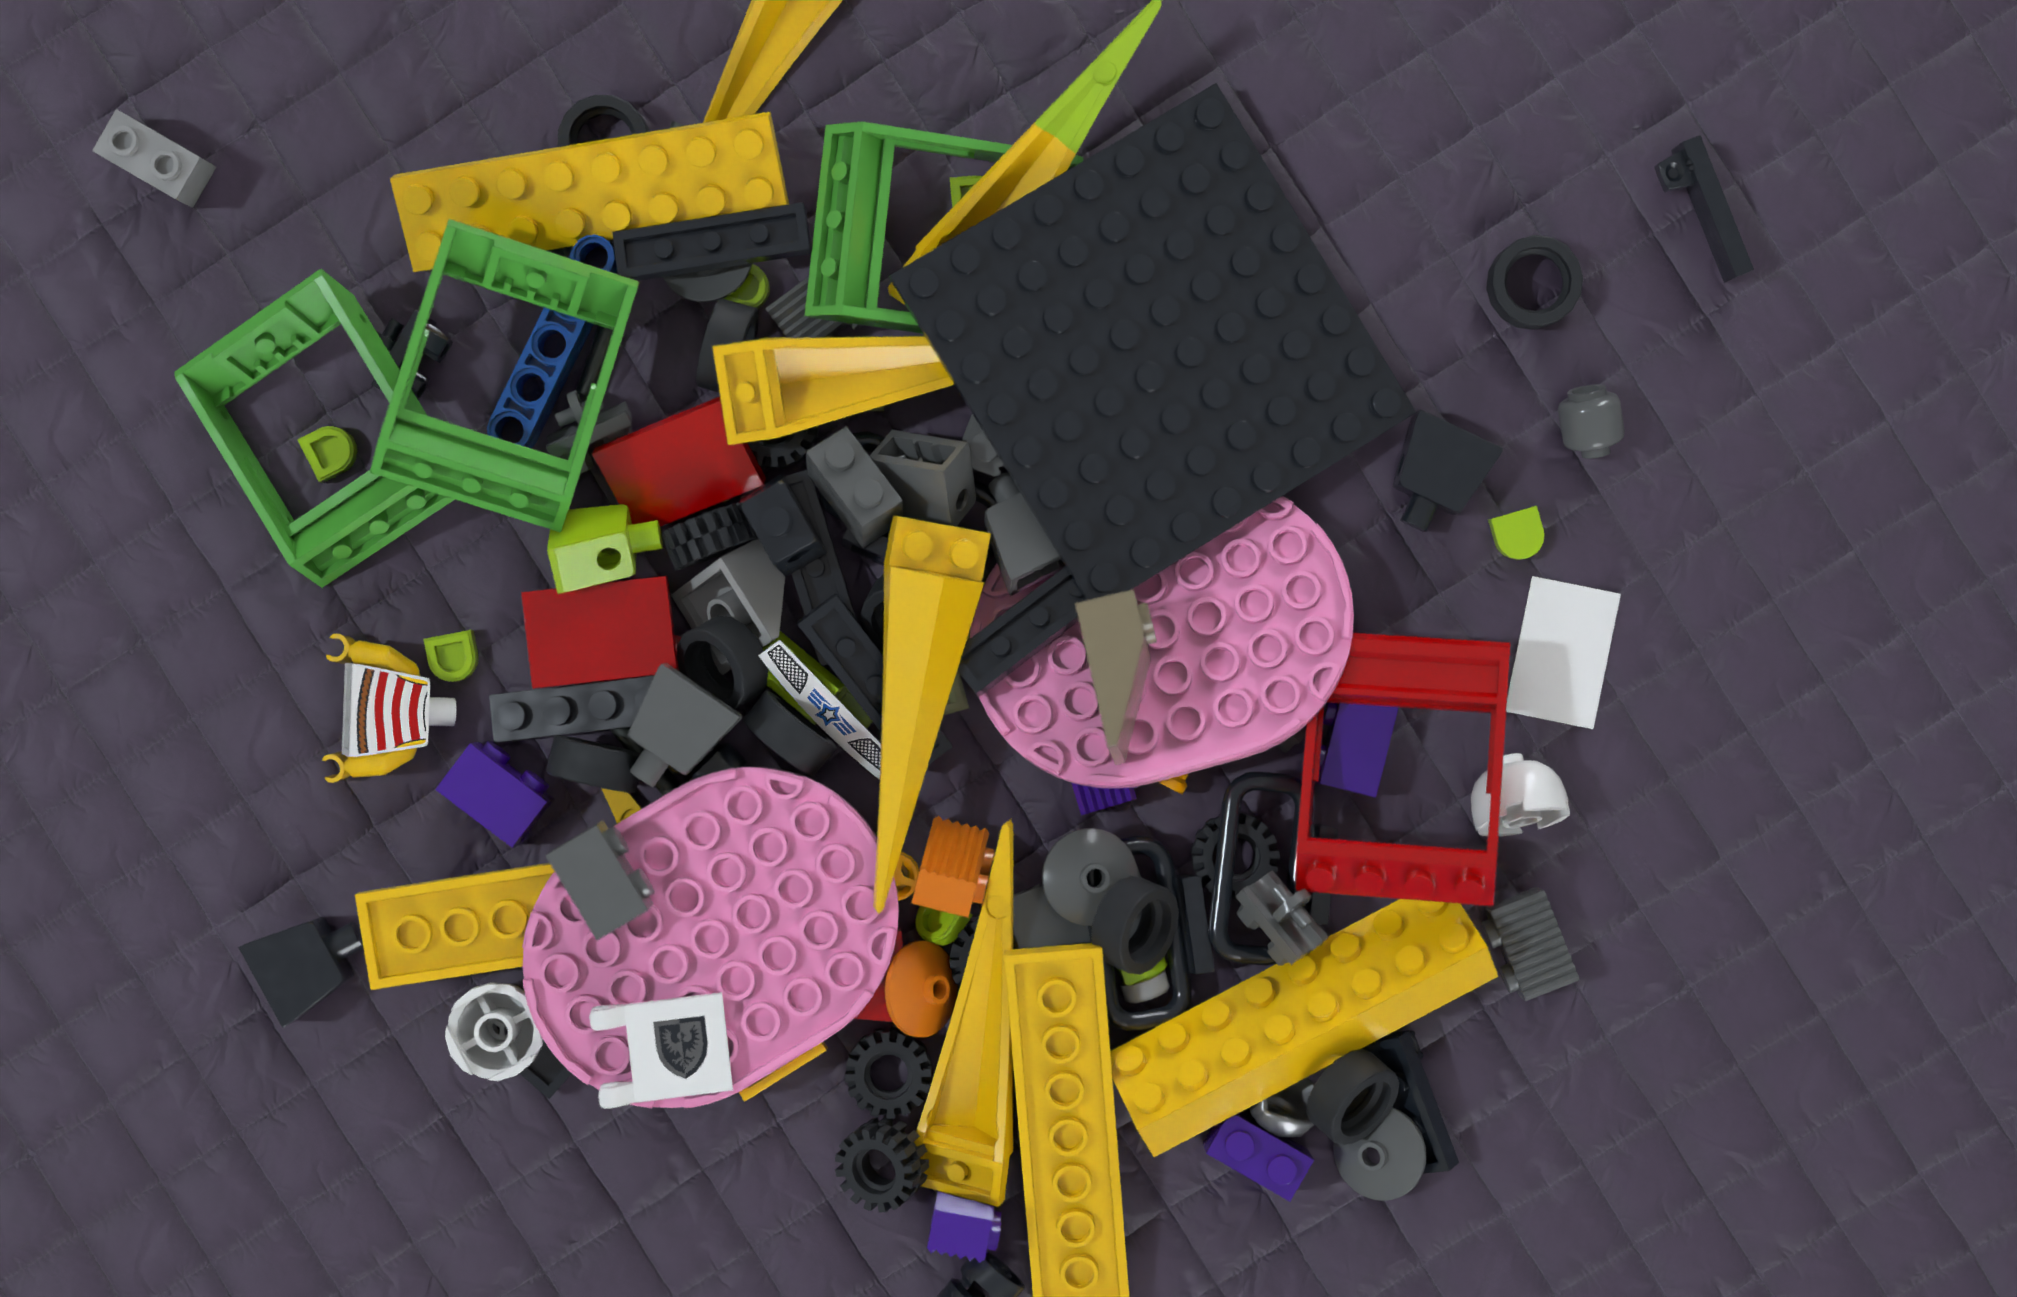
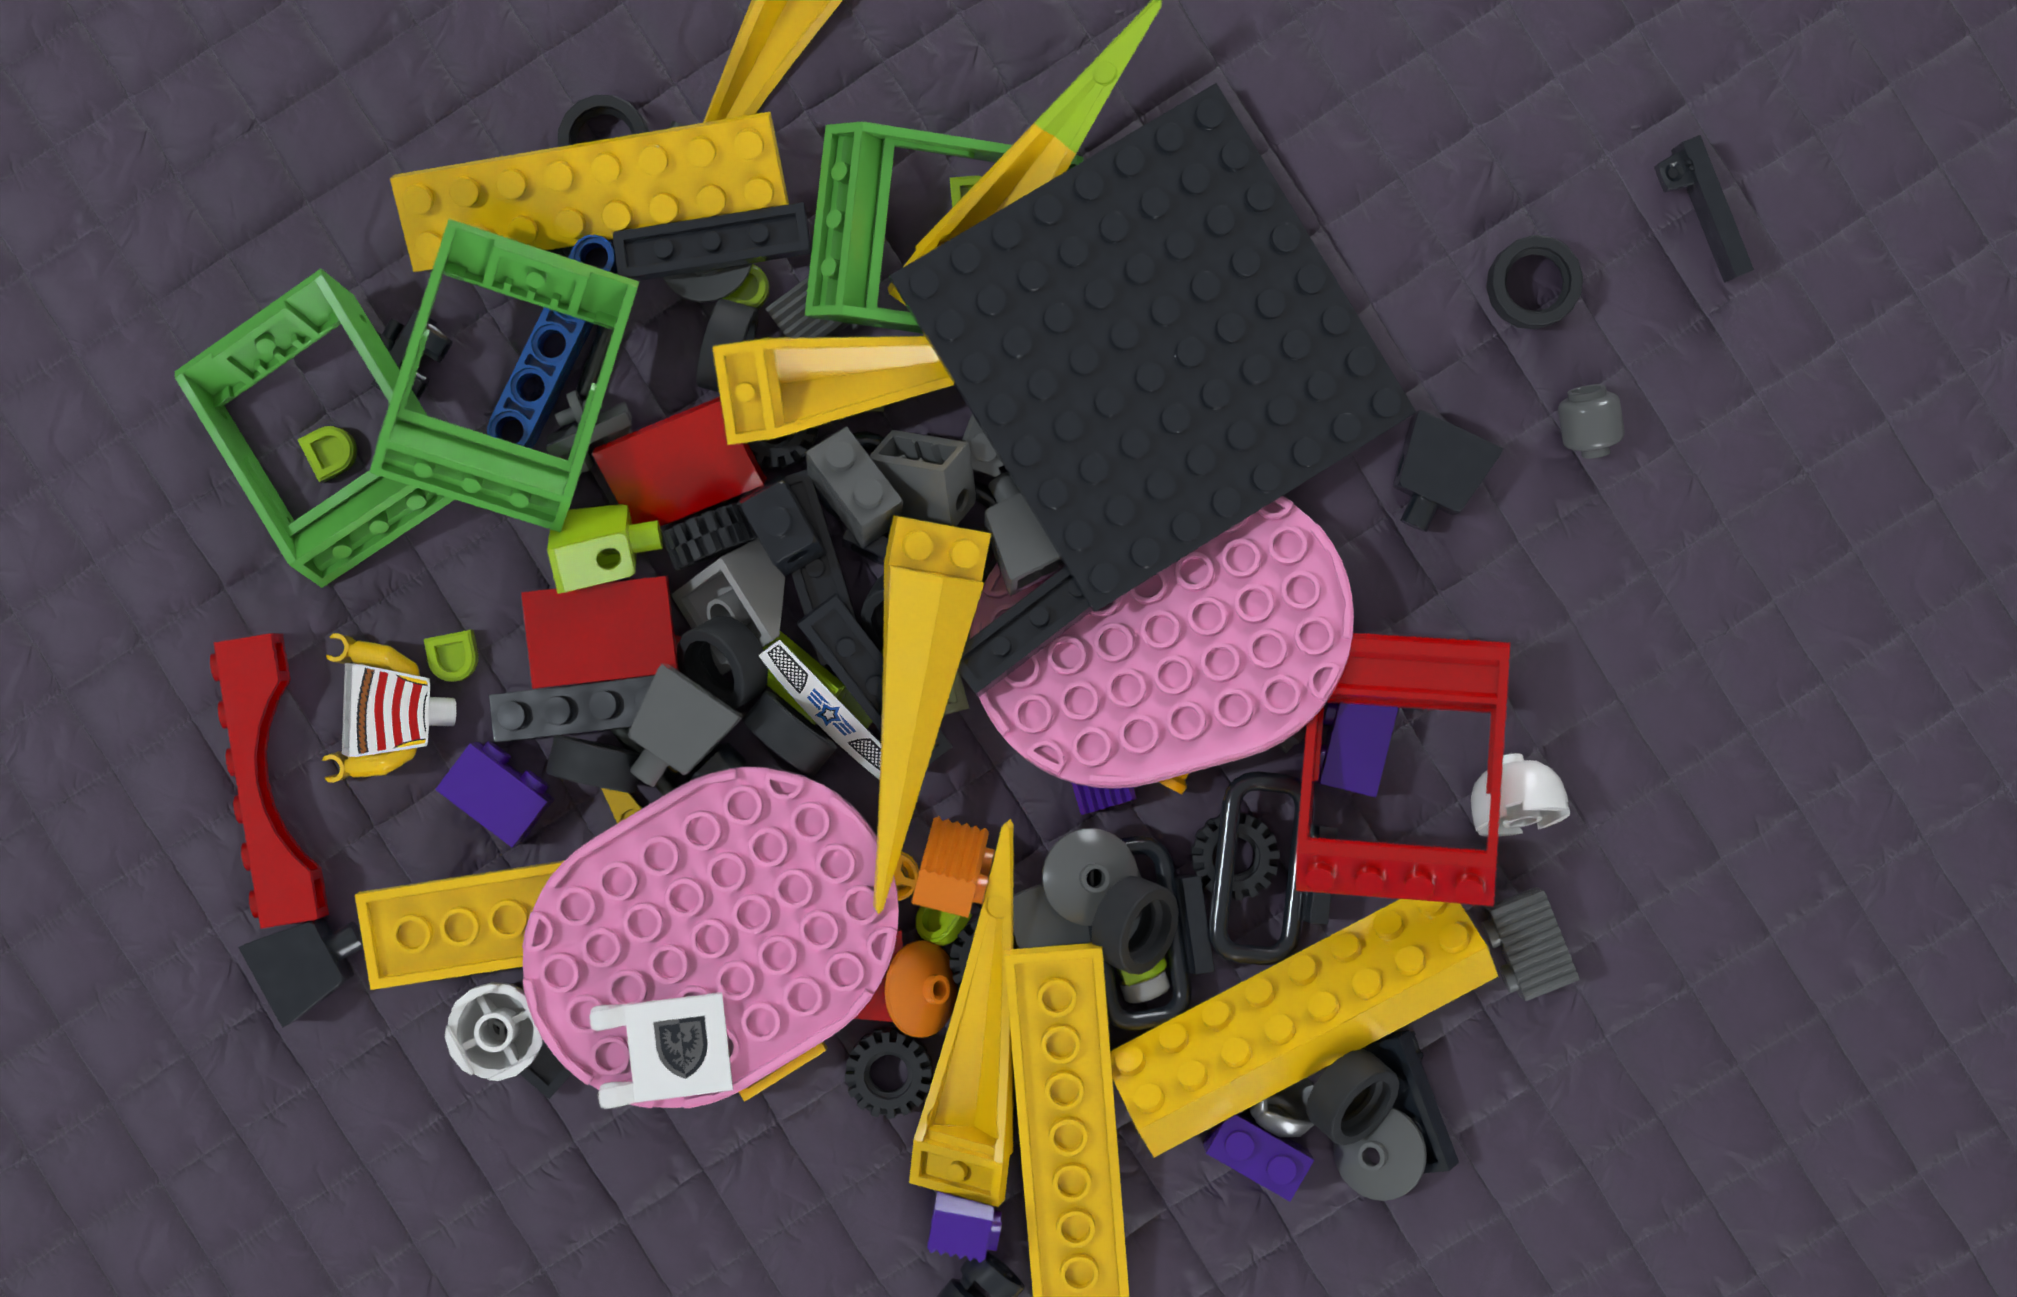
light grey brick [92,109,216,208] -> none
dark grey brick [546,820,655,941] -> none
black tyre [835,1117,929,1213] -> none
dark tan slope [1075,590,1157,765] -> none
dark grey hips [1236,870,1329,966] -> none
lime tile [1488,506,1544,560] -> none
white sticker [1506,576,1621,729] -> none
none -> red arch [210,633,329,929]

